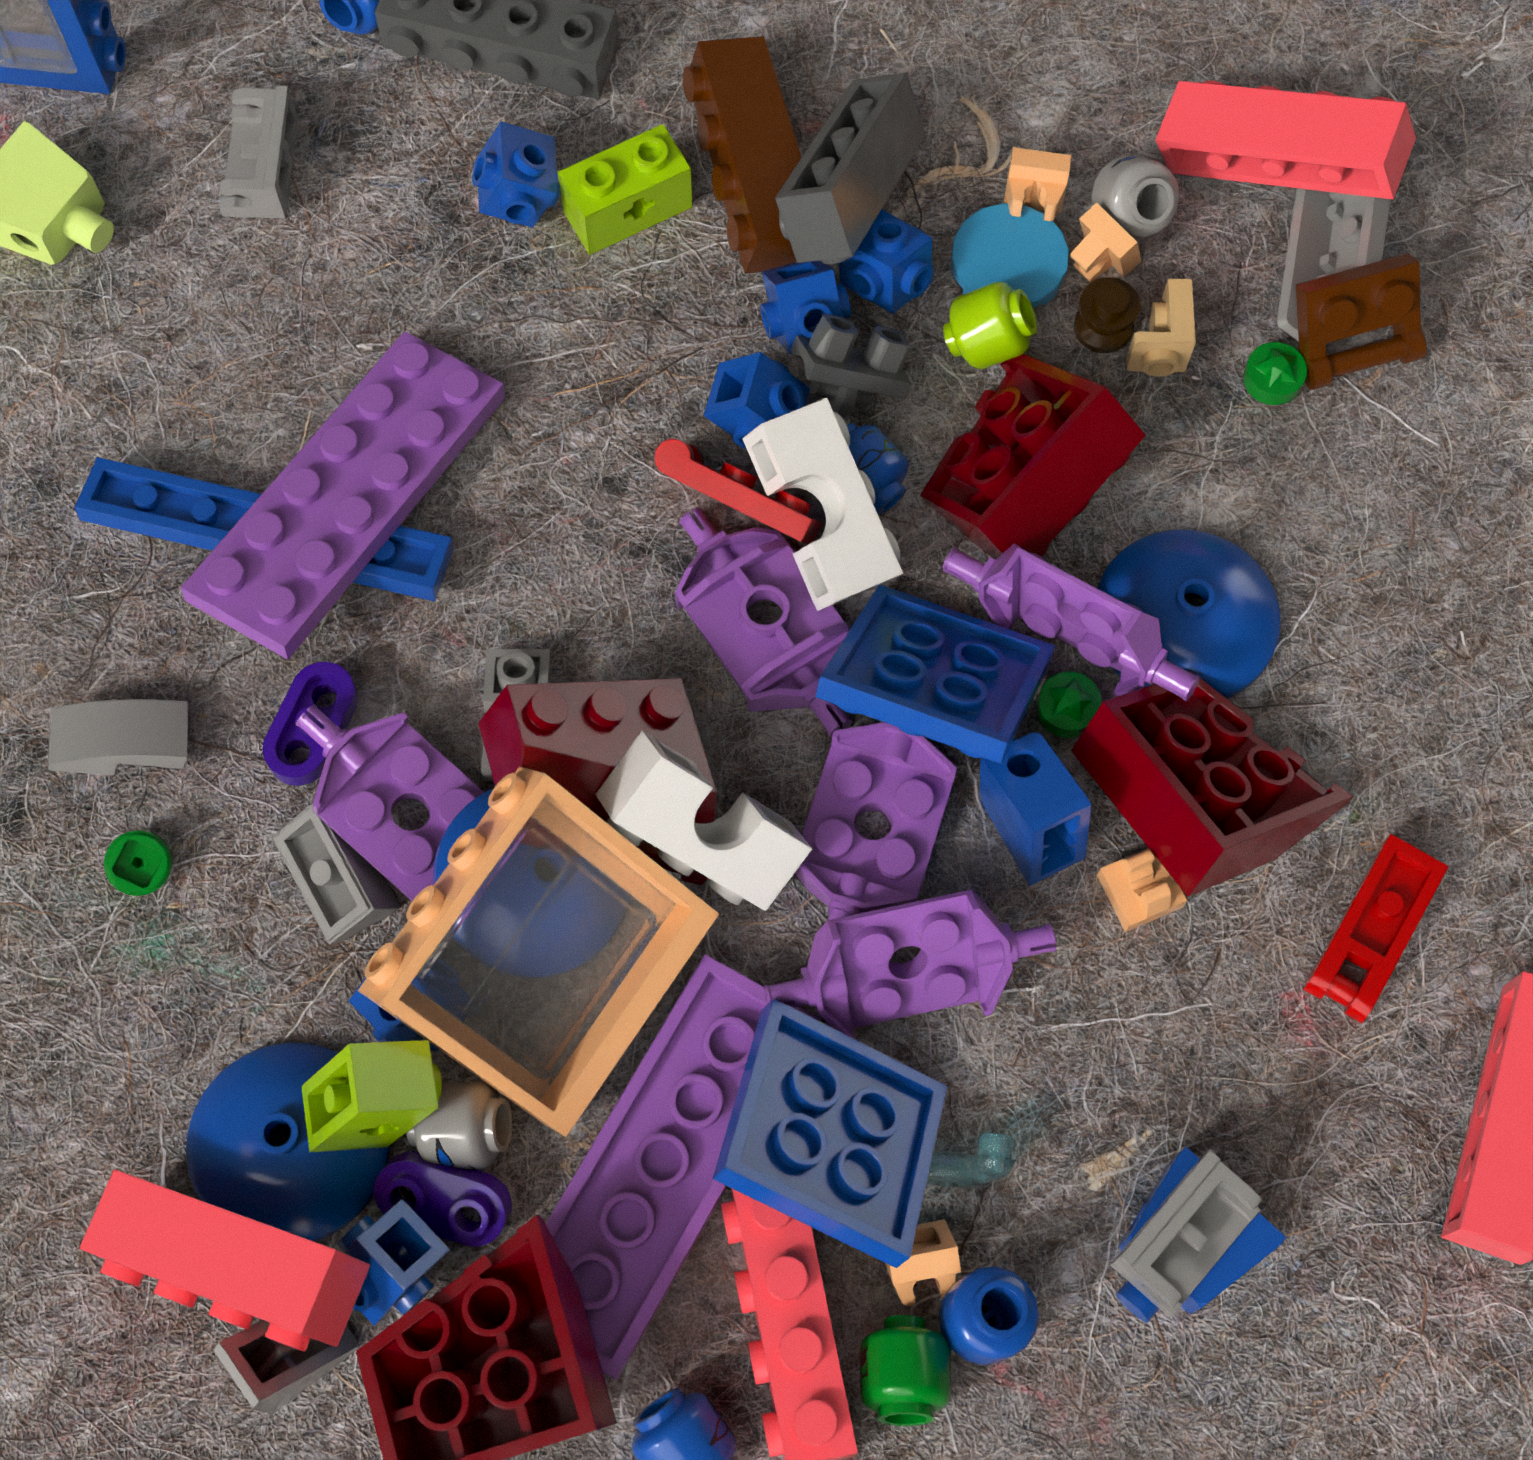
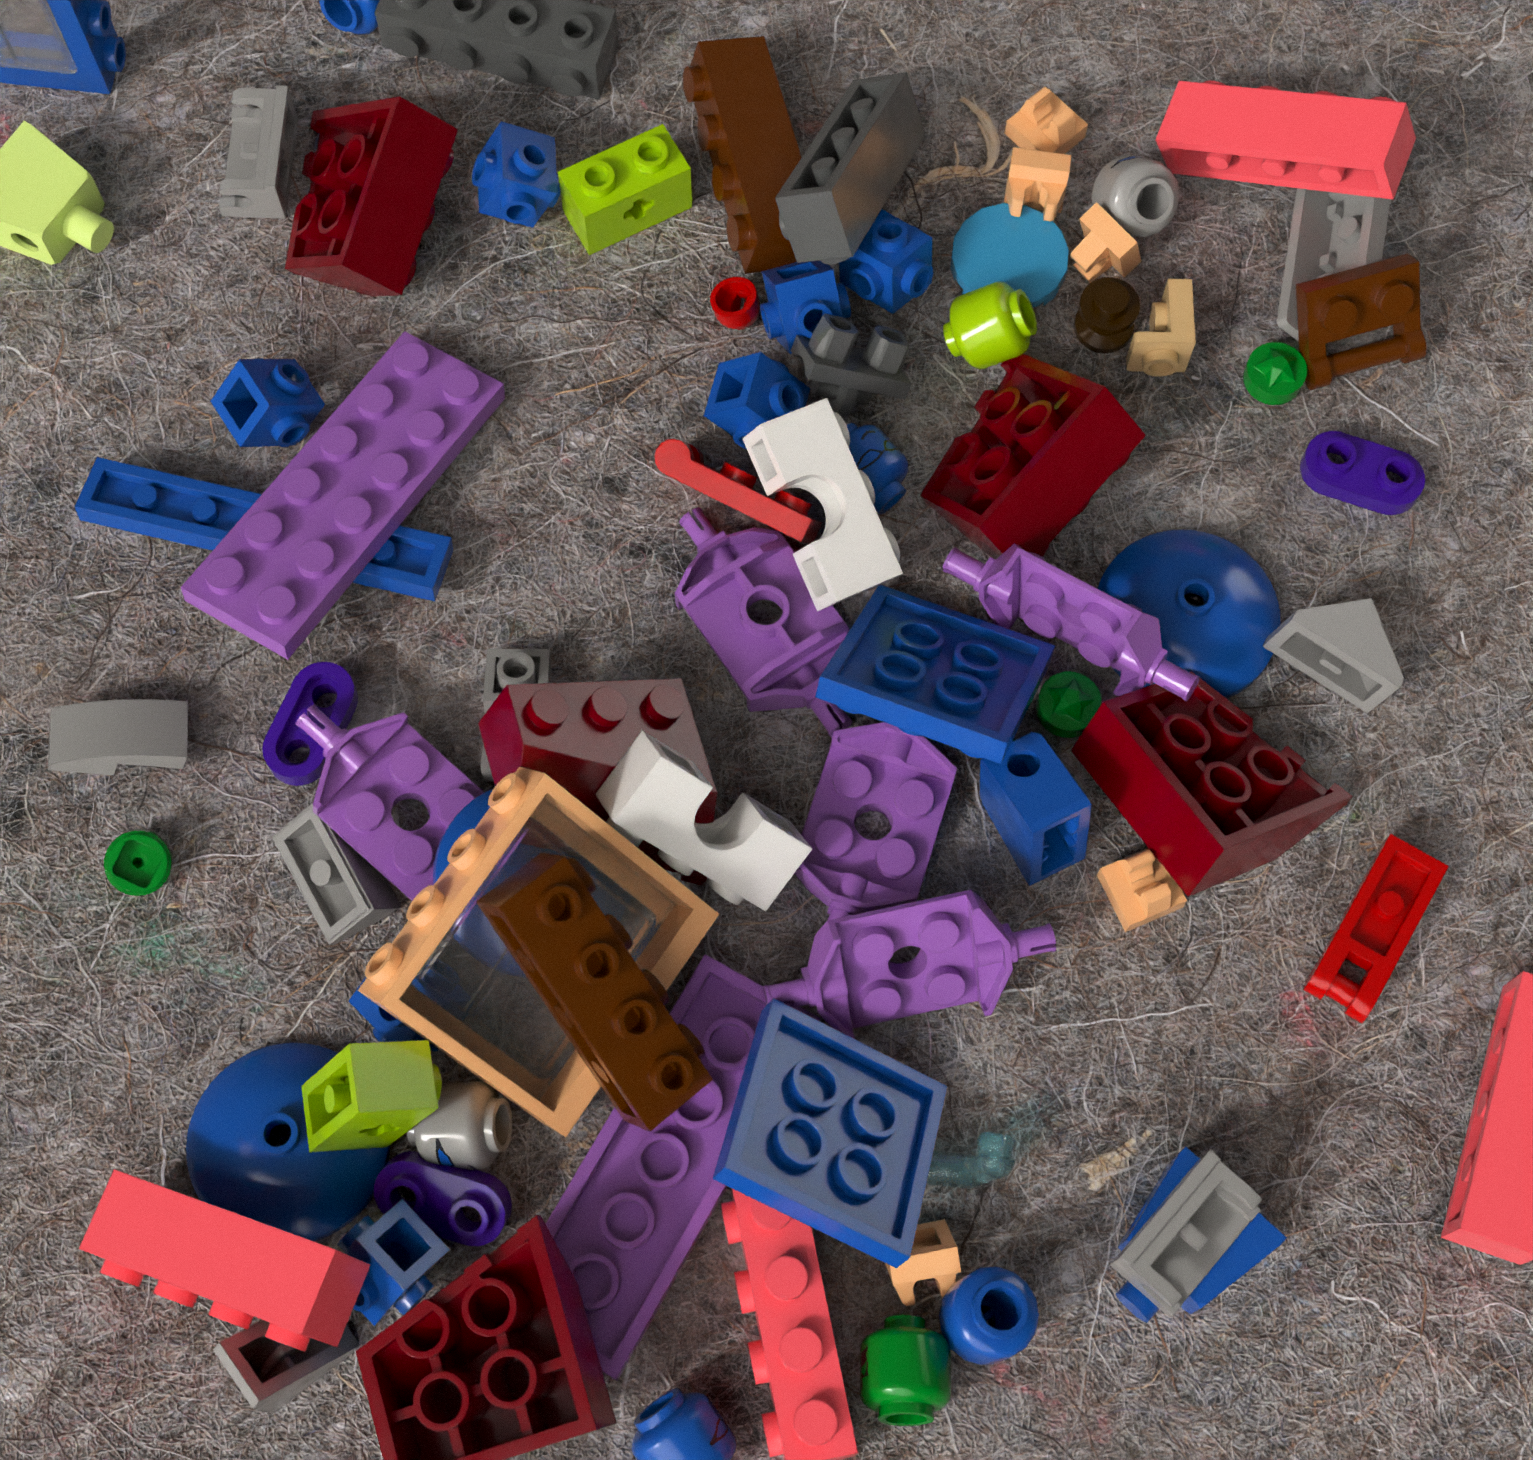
none -> blue brick [210,358,325,447]
none -> dark red wedge [285,96,458,297]
none -> reddish brown brick [476,852,713,1132]
none -> red hinge [710,277,760,330]
none -> light nougat tile [1004,87,1088,154]
none -> light grey slope [1262,598,1404,713]
none -> dark purple plate [1300,431,1425,515]

